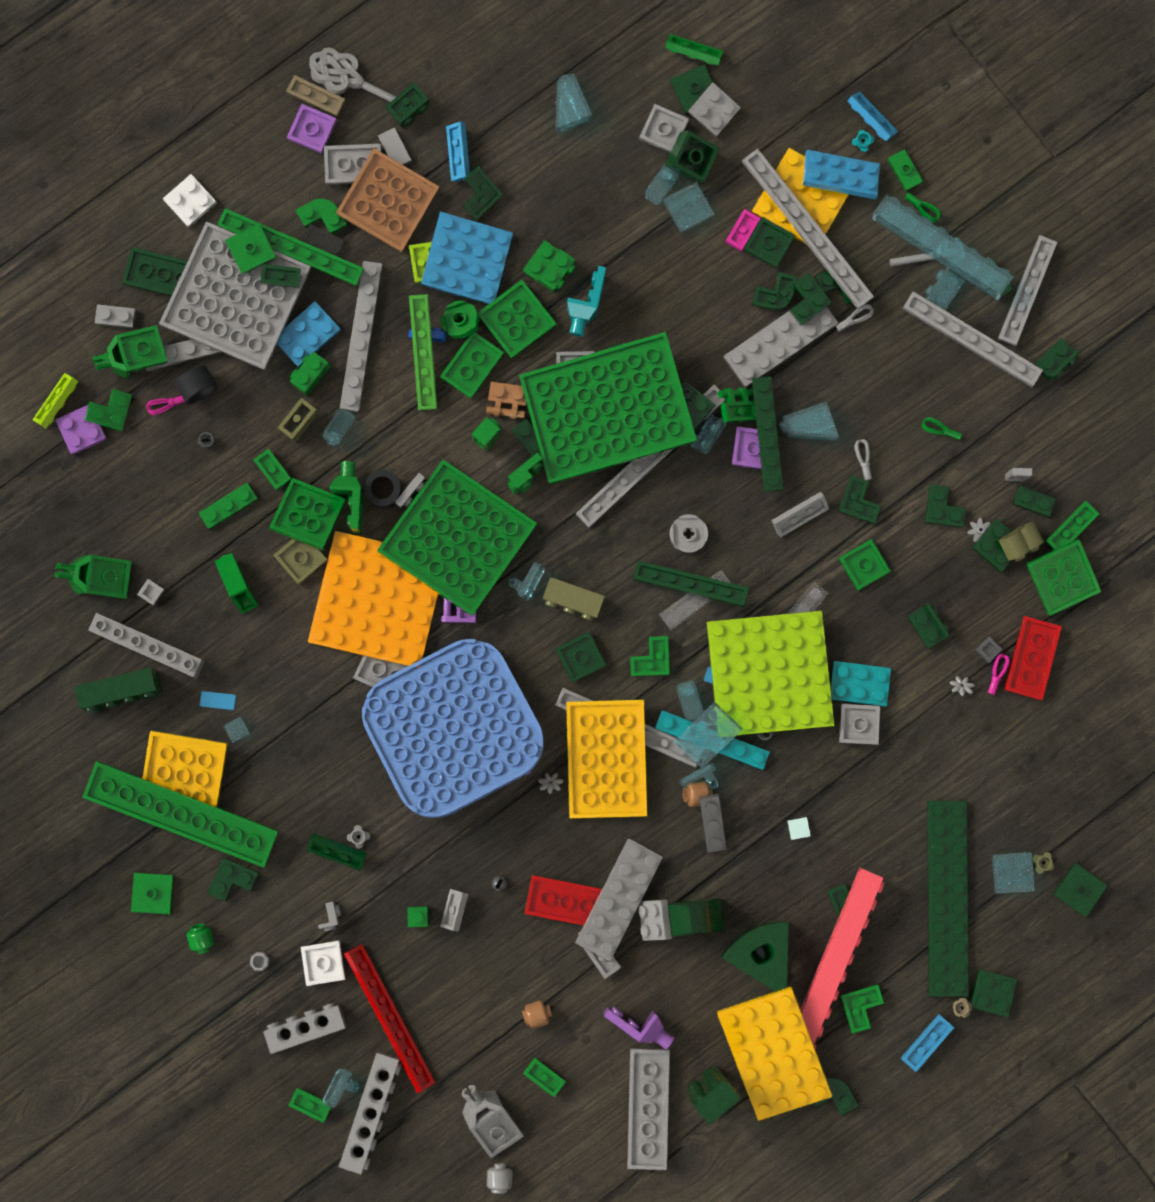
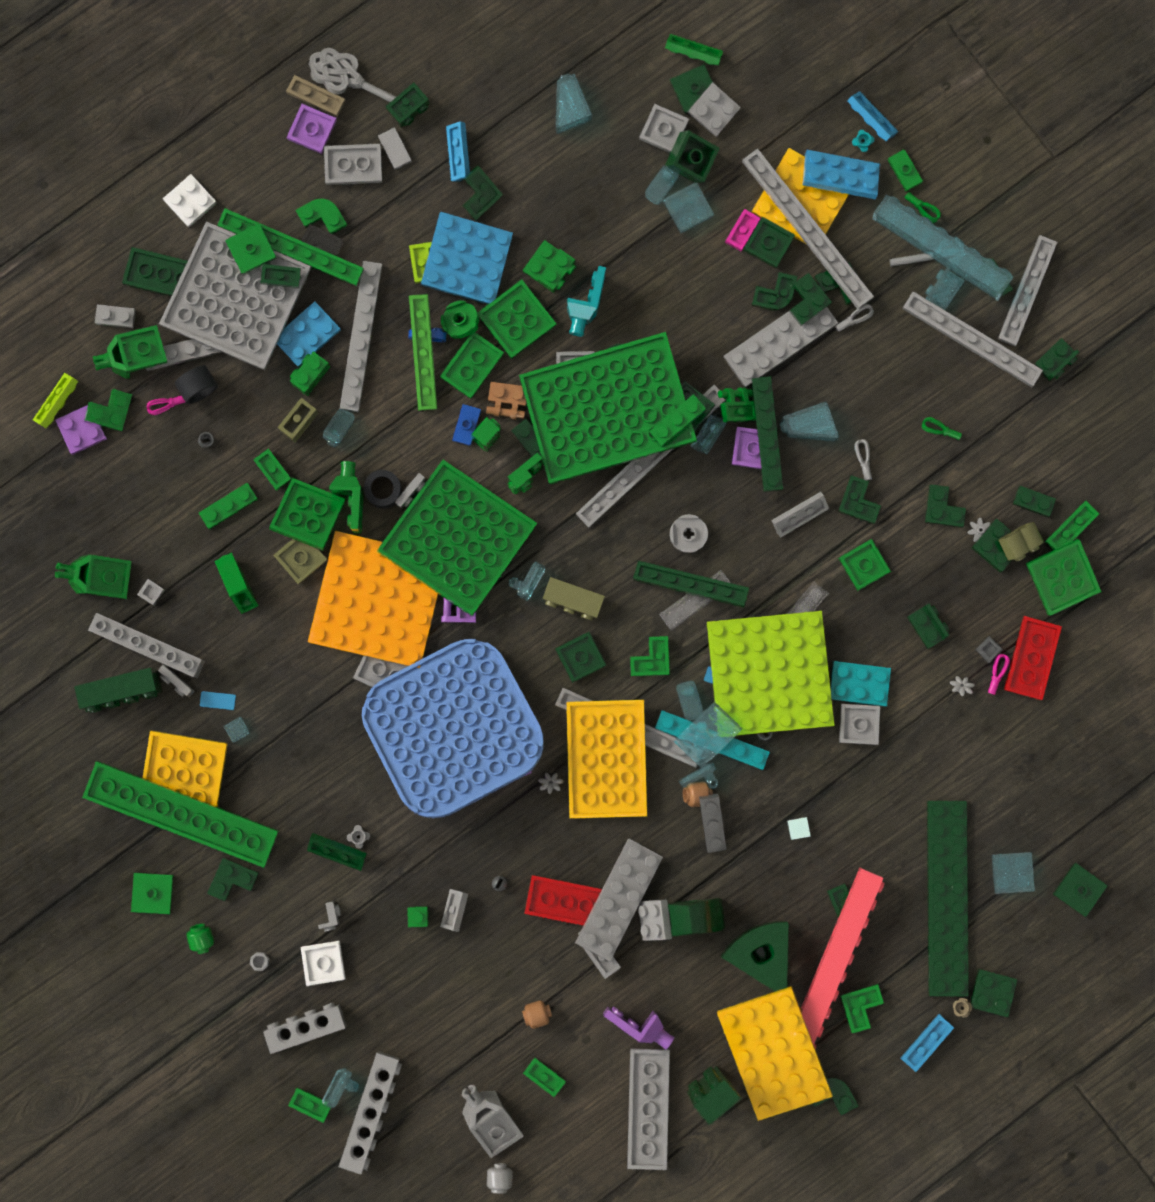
medium nougat plate [336,148,439,253] -> none
red plate [344,944,435,1093] -> none
light grey tile [1005,468,1032,482] -> none
olive plate [1033,852,1054,874] -> none
none -> light grey plate [158,665,195,697]
none -> blue plate [452,404,481,446]
none -> green plate [649,394,706,447]

